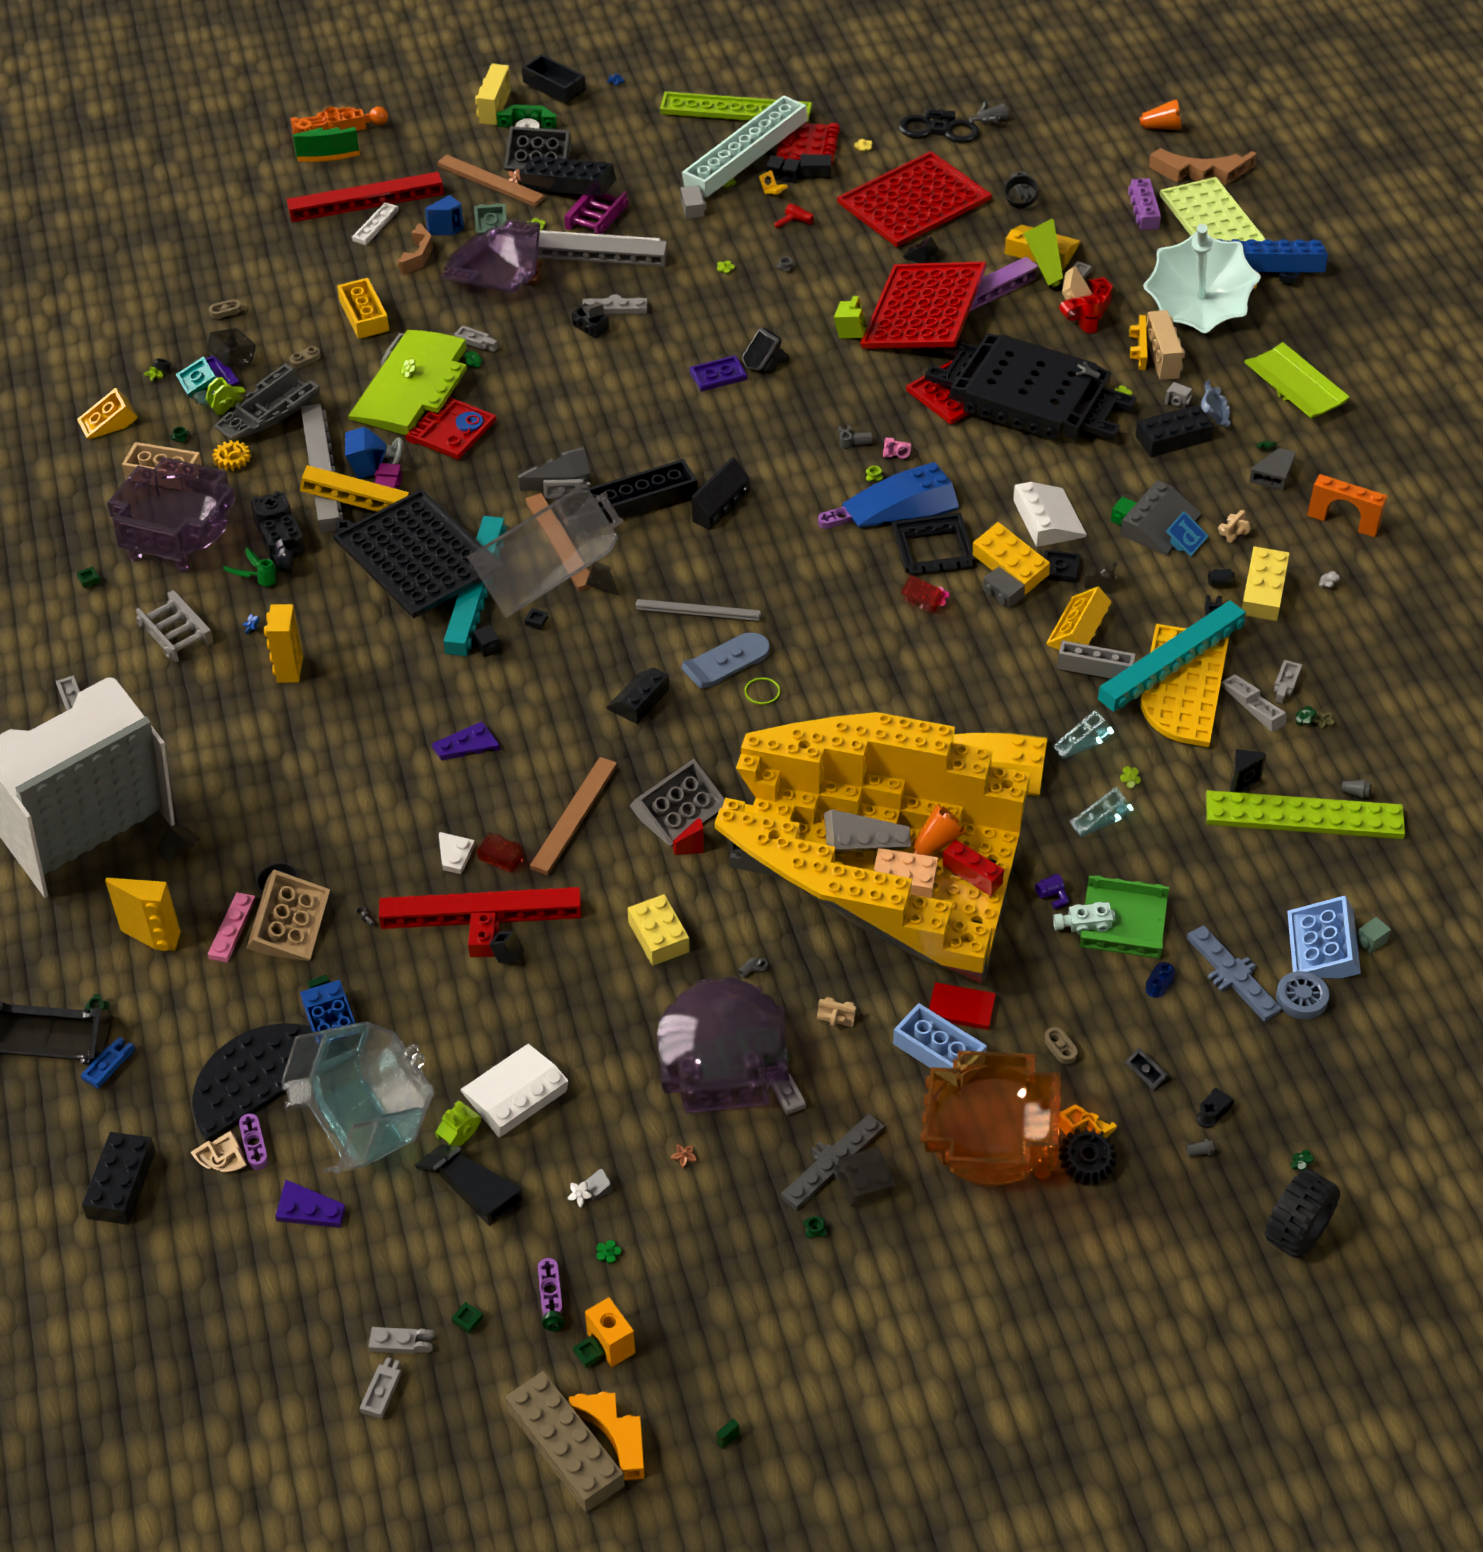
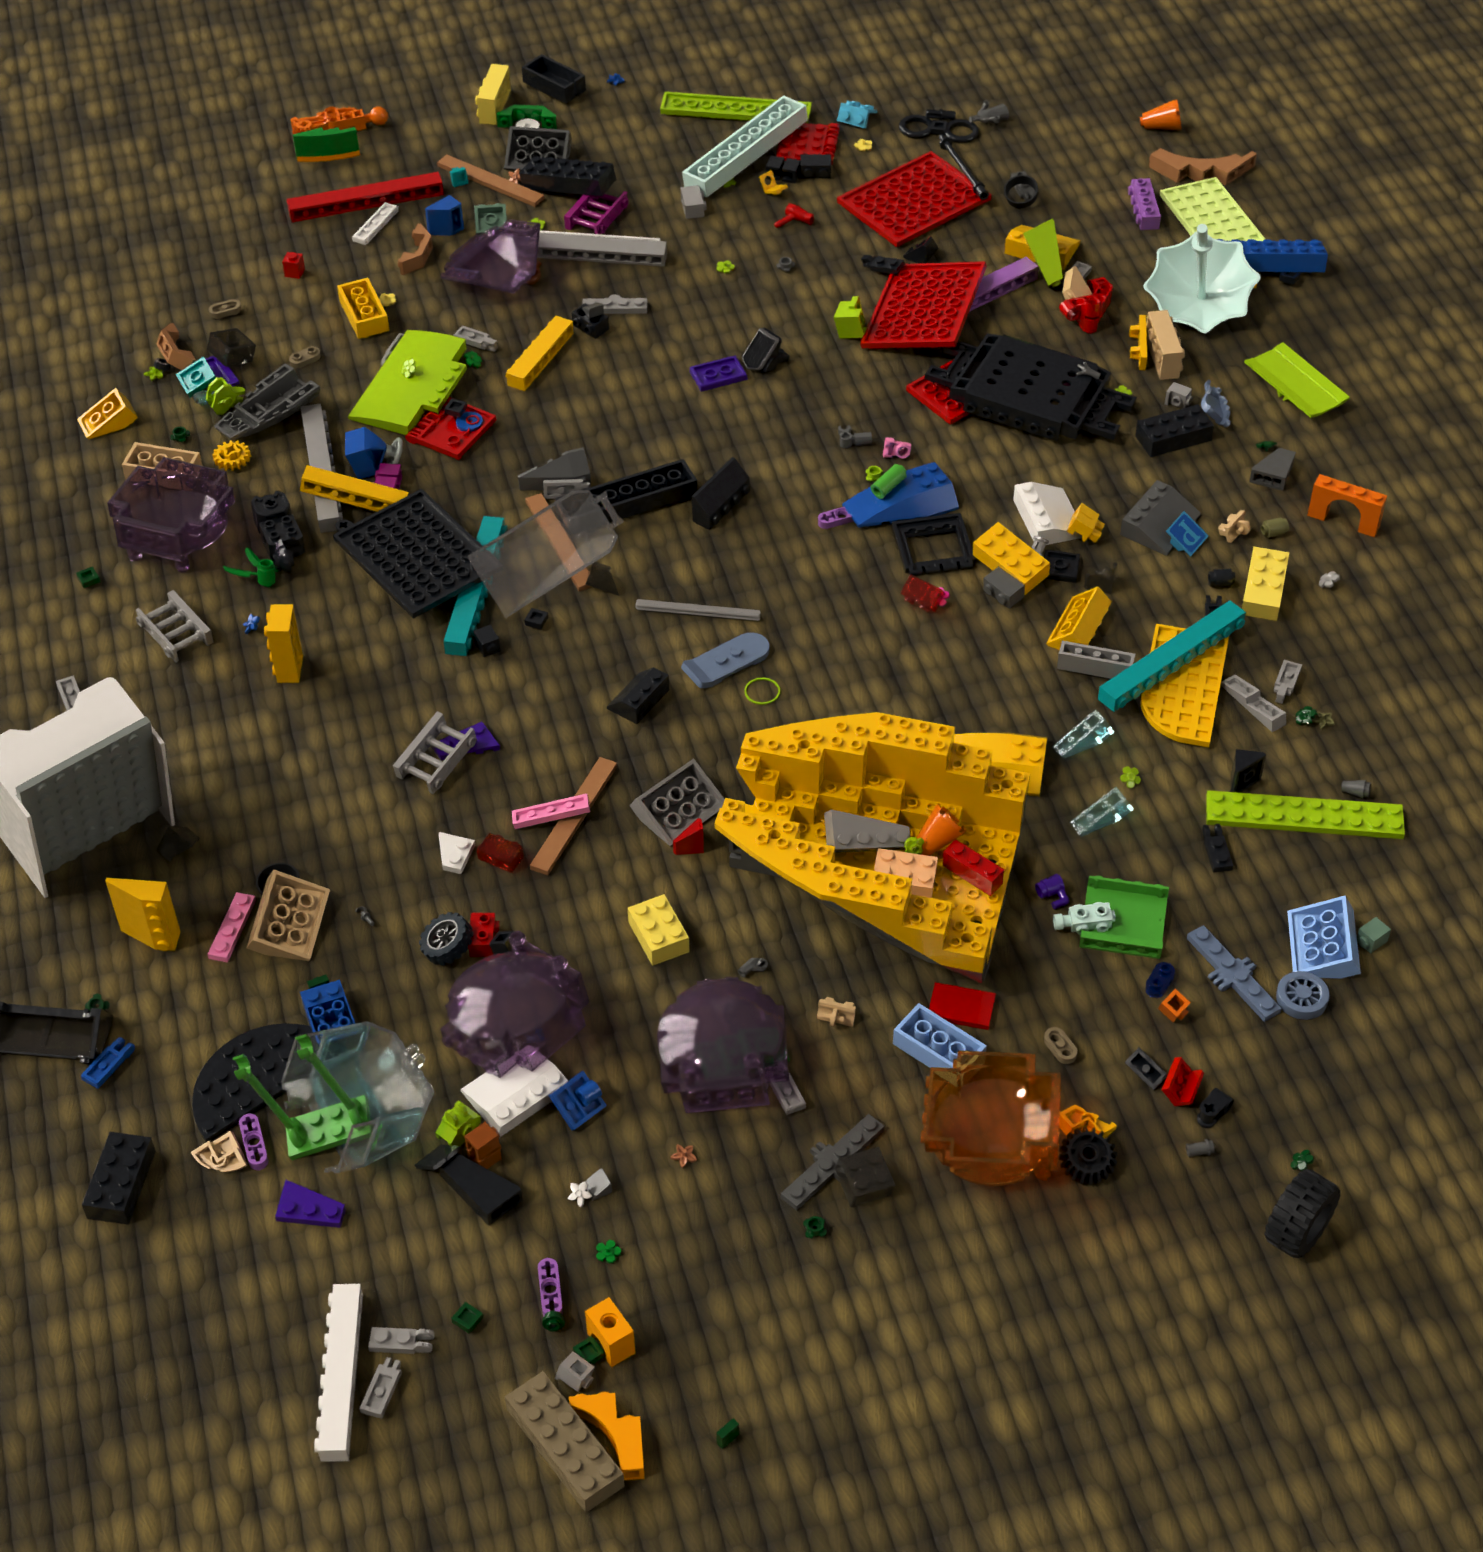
red brick [379,887,581,929] -> none
green brick [1111,497,1137,526] -> none
none -> medium nougat slope [156,323,196,370]
none -> bright green piece [233,1034,372,1160]
none -> red brick [282,252,305,279]
none -> white brick [314,1284,363,1462]
none -> light yellow plant [379,293,396,307]
none -> light grey fence [393,711,477,794]
none -> black wheel [419,912,474,965]
none -> windscreen [440,931,590,1078]
none -> black plate [444,398,467,418]
none -> teal tile [450,167,468,187]
none -> dark orange piece [464,1122,502,1169]
none -> yellow brick [506,316,574,391]
none -> bright pink plate [512,794,590,829]
none -> blue plate [548,1071,607,1130]
none -> light grey brick [555,1352,595,1392]
none -> medium azure bracket [837,101,878,128]
none -> black hinge [861,255,905,274]
none -> bright green brick [871,464,907,499]
none -> lime plate [904,837,924,854]
none -> black bar [939,134,989,200]
none -> light grey bush [1032,536,1049,557]
none -> yellow hips [1067,503,1105,543]
none -> orange brick [1158,989,1191,1023]
none -> red bracket [1161,1057,1204,1106]
none -> black hinge [1202,824,1233,872]
none -> olive brick [1261,517,1289,538]

